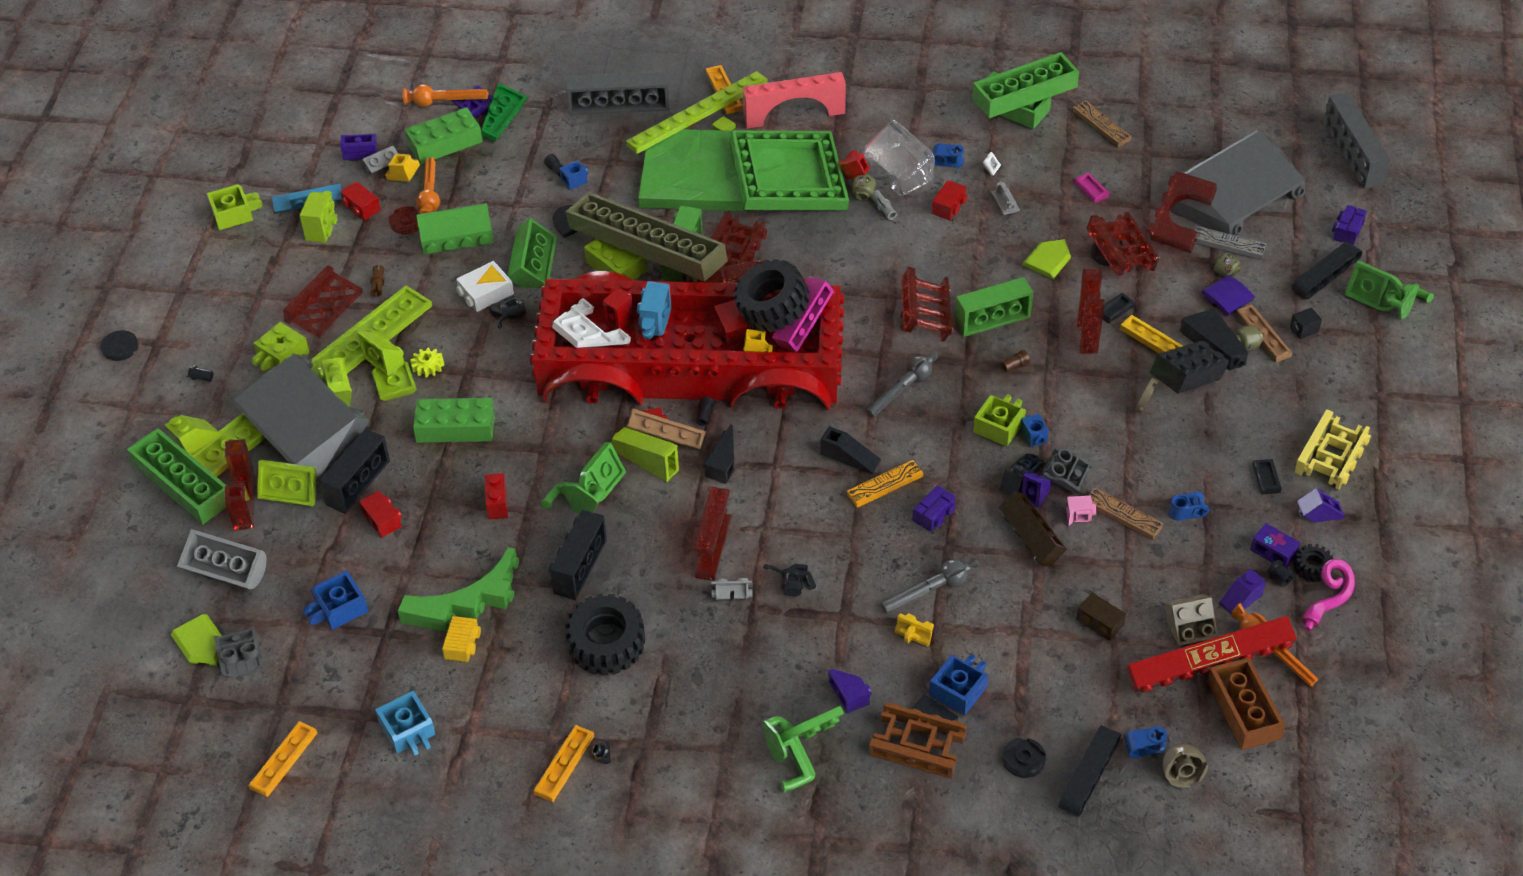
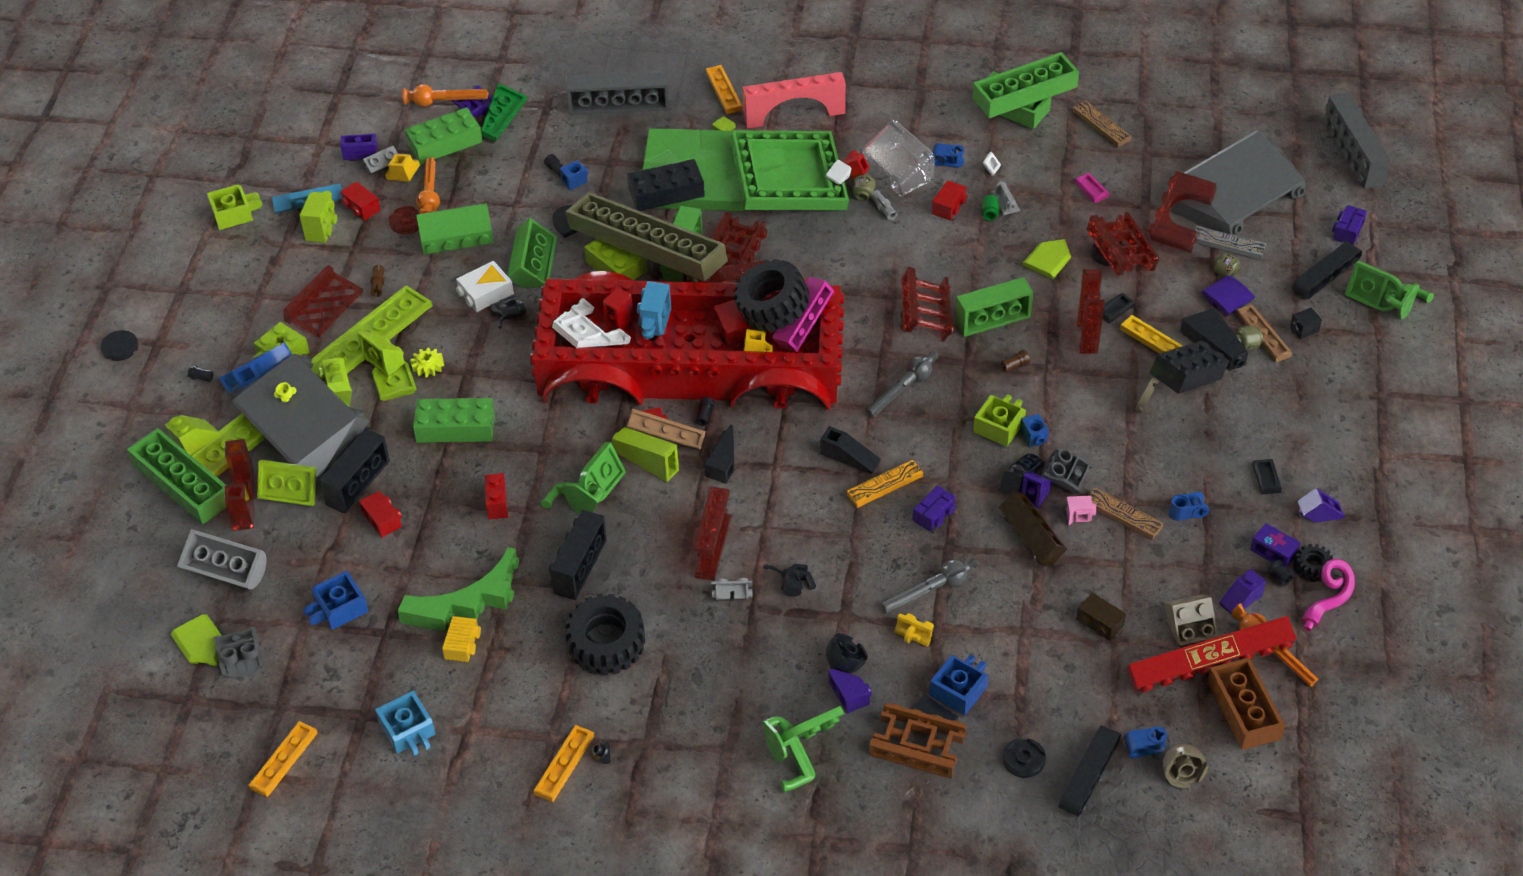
lime plate [626,71,768,154] -> none
light yellow fence [1294,409,1371,490] -> none
none -> blue slope [219,342,292,394]
none -> neon yellow plate [274,382,297,402]
none -> black brick [627,159,705,211]
none -> white slope [825,160,851,185]
none -> black cylinder [825,633,868,674]
none -> green brick [981,195,999,221]

